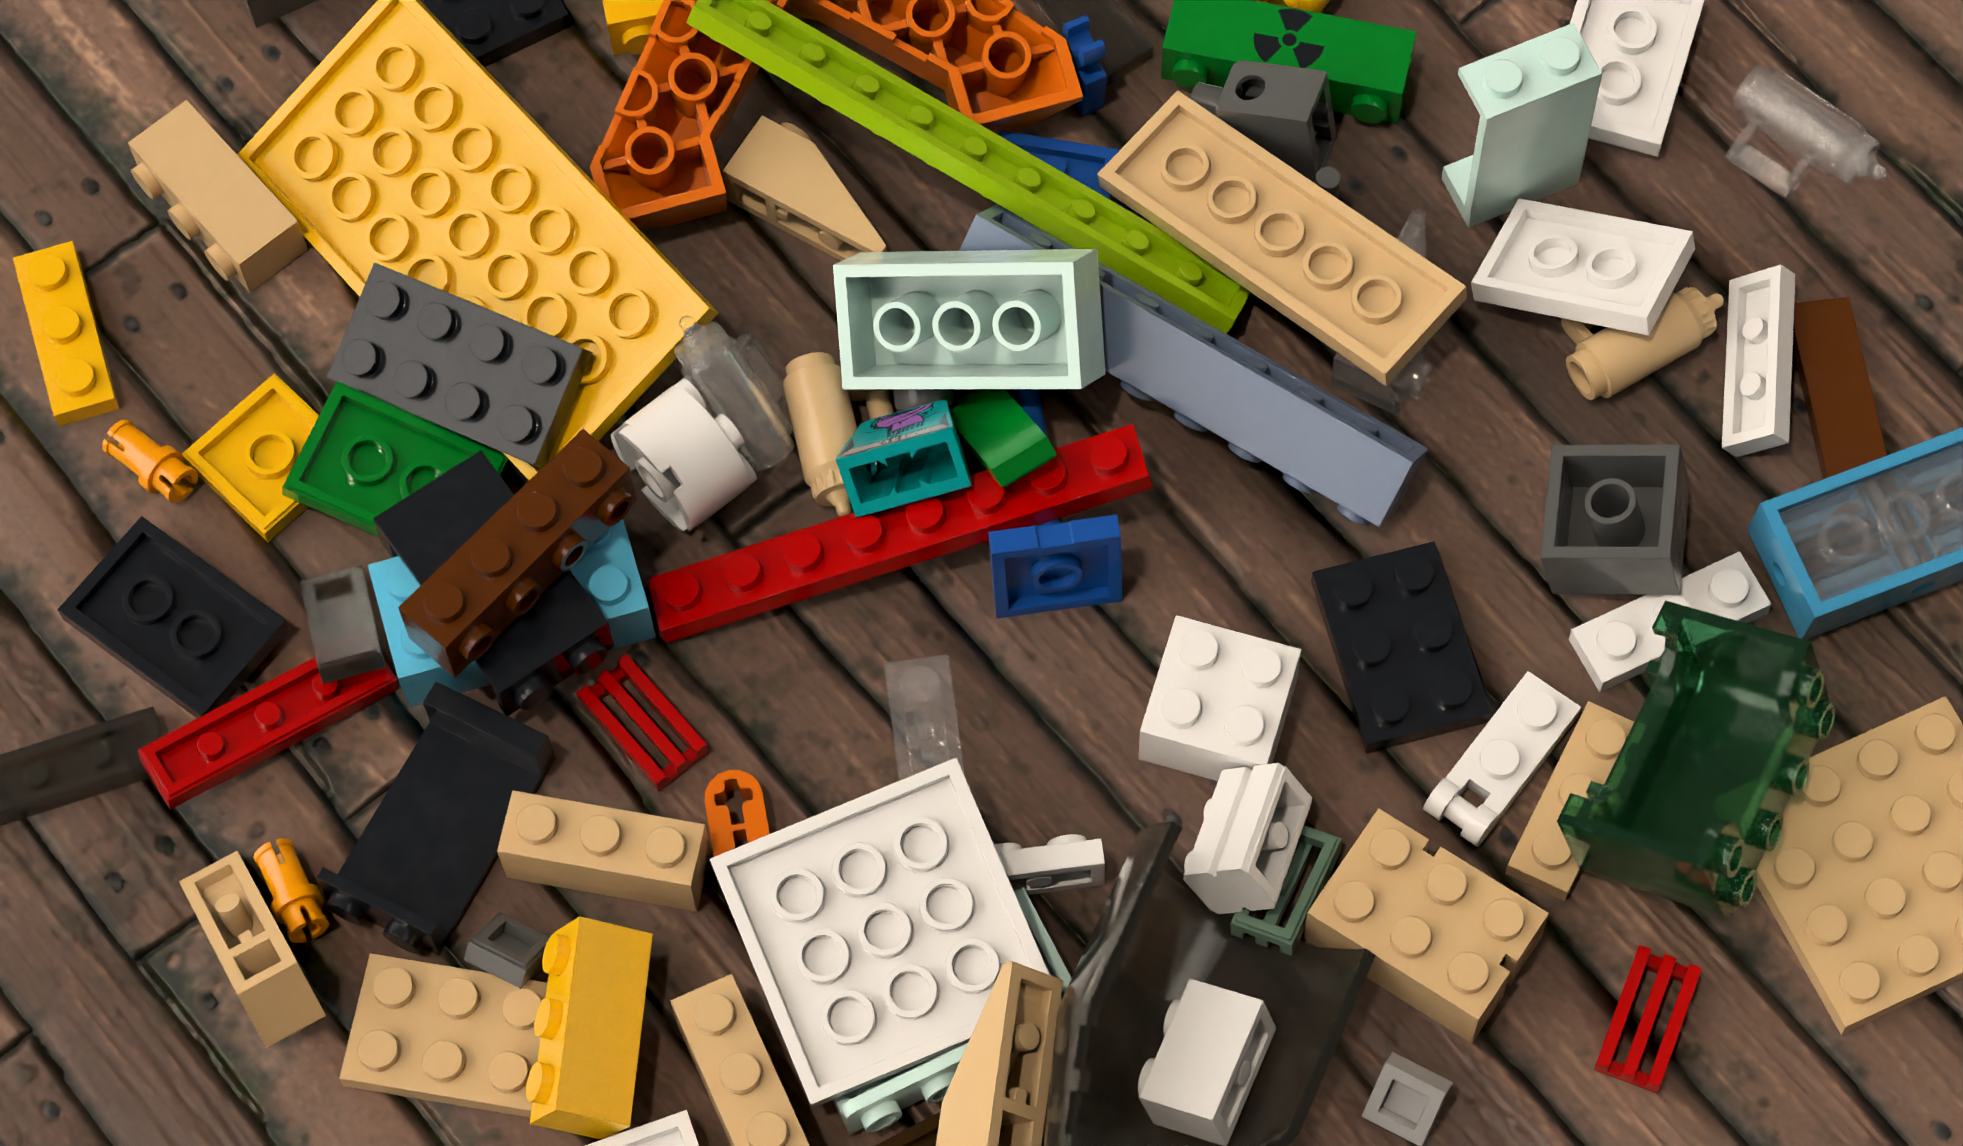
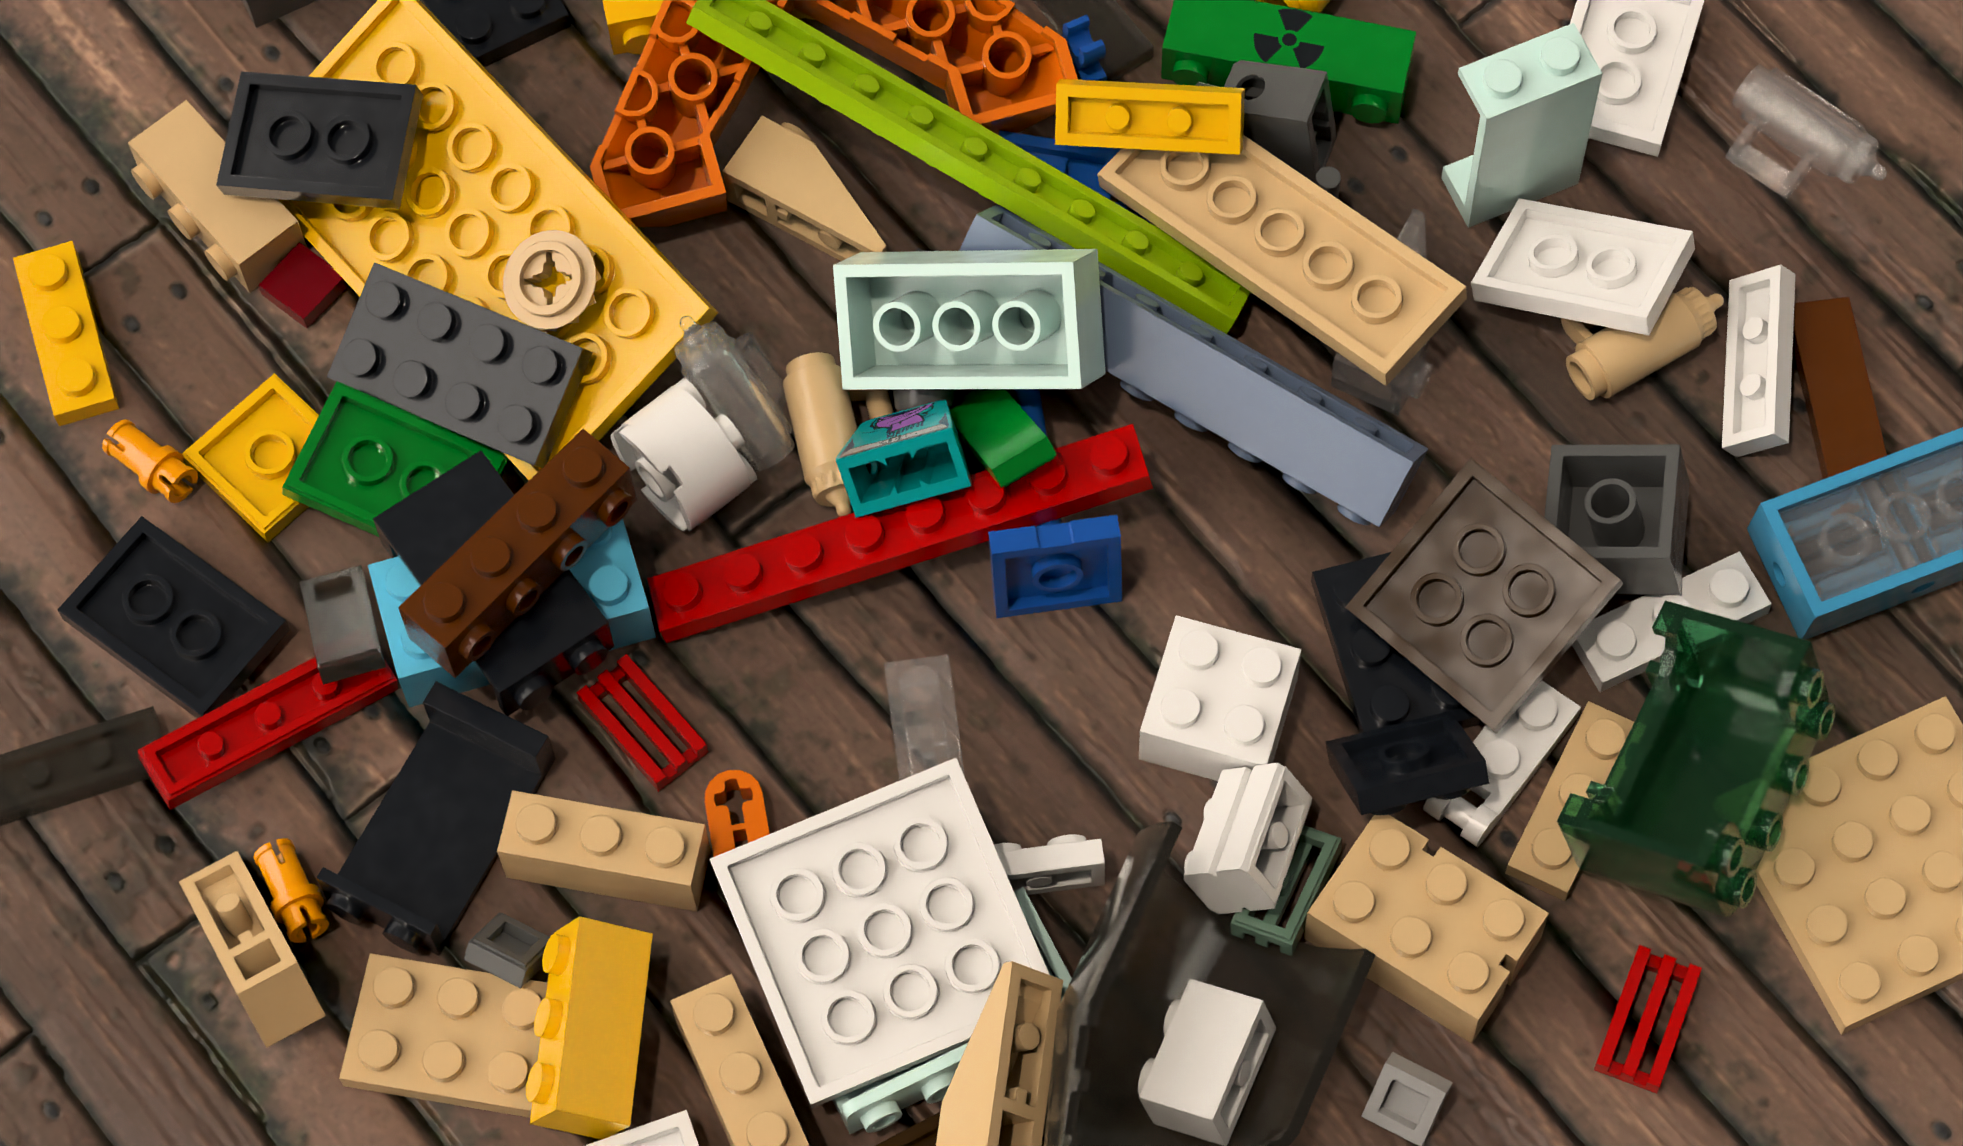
none -> black plate [216,71,423,209]
none -> dark red tile [258,242,348,329]
none -> tan gear [503,230,602,332]
none -> yellow plate [1055,79,1245,155]
none -> black plate [1325,711,1489,815]
none -> dark brown plate [1345,458,1623,734]

